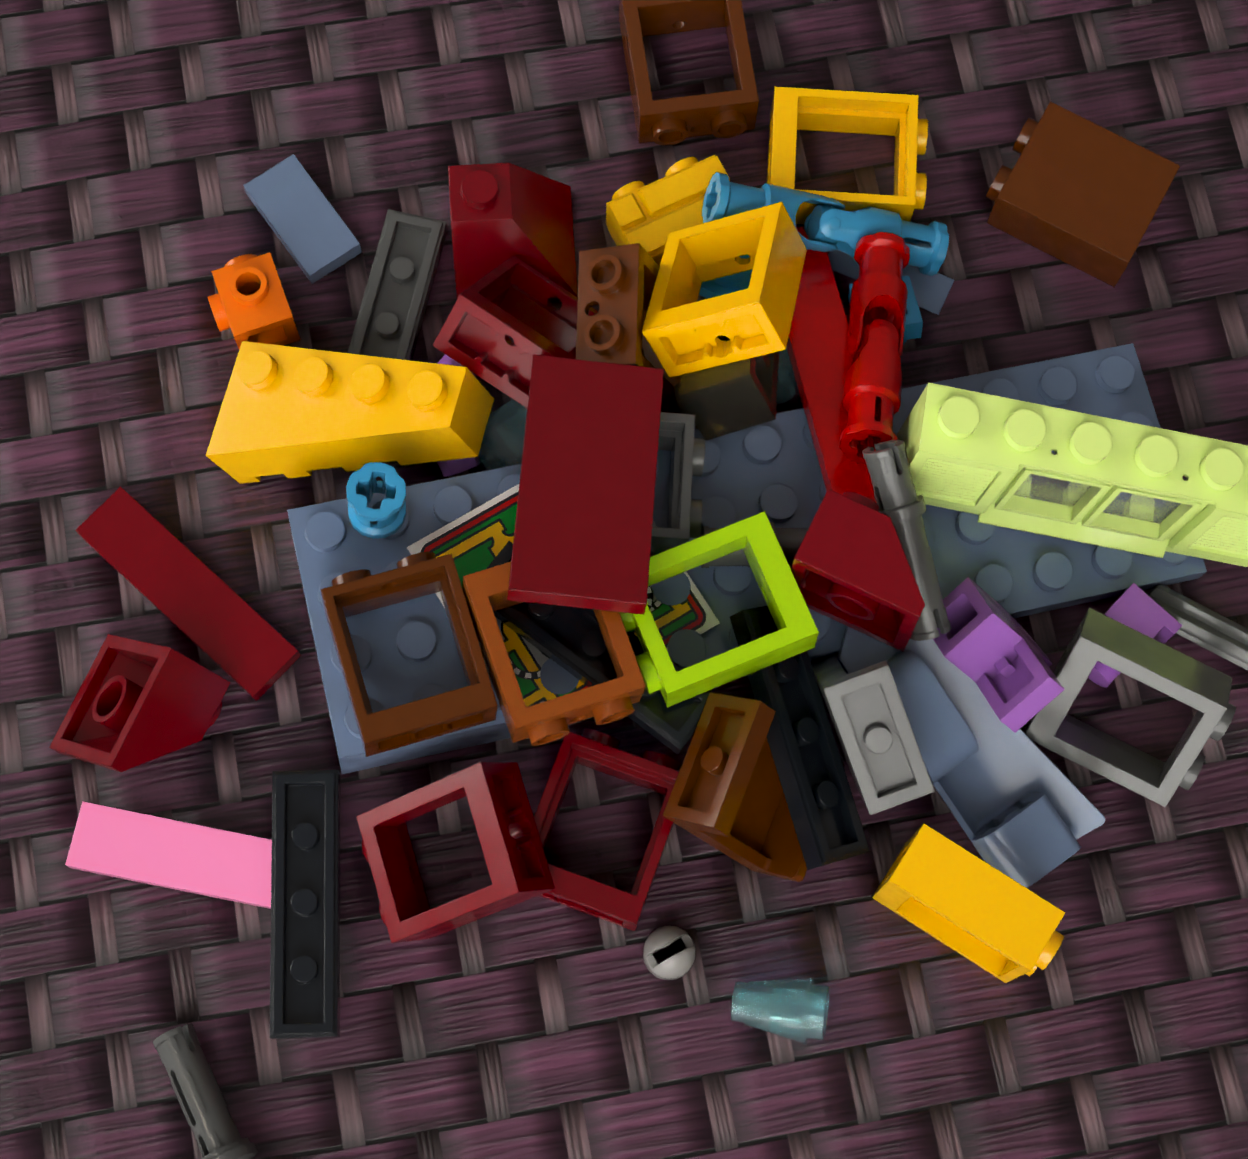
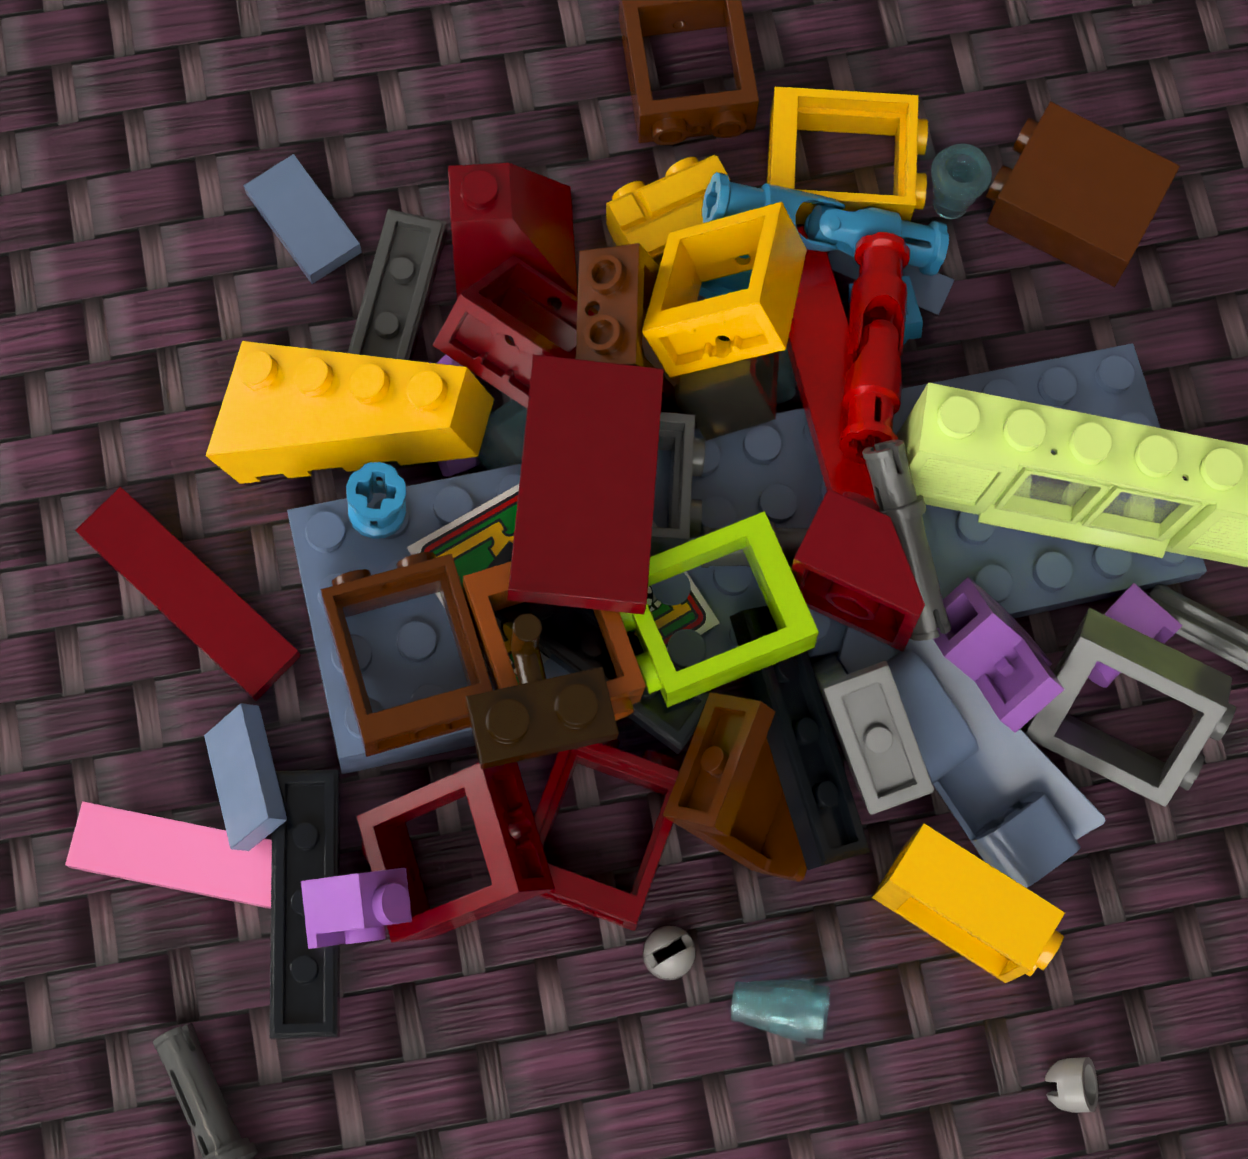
dark red slope [49,634,231,772] -> none
orange brick [208,252,301,349] -> none
none -> sand blue tile [204,703,287,851]
none -> medium lavender brick [301,868,412,949]
none -> dark brown plate [465,614,619,769]
none -> clear light blue cone [931,143,992,219]
none -> light grey hinge [1045,1057,1098,1113]

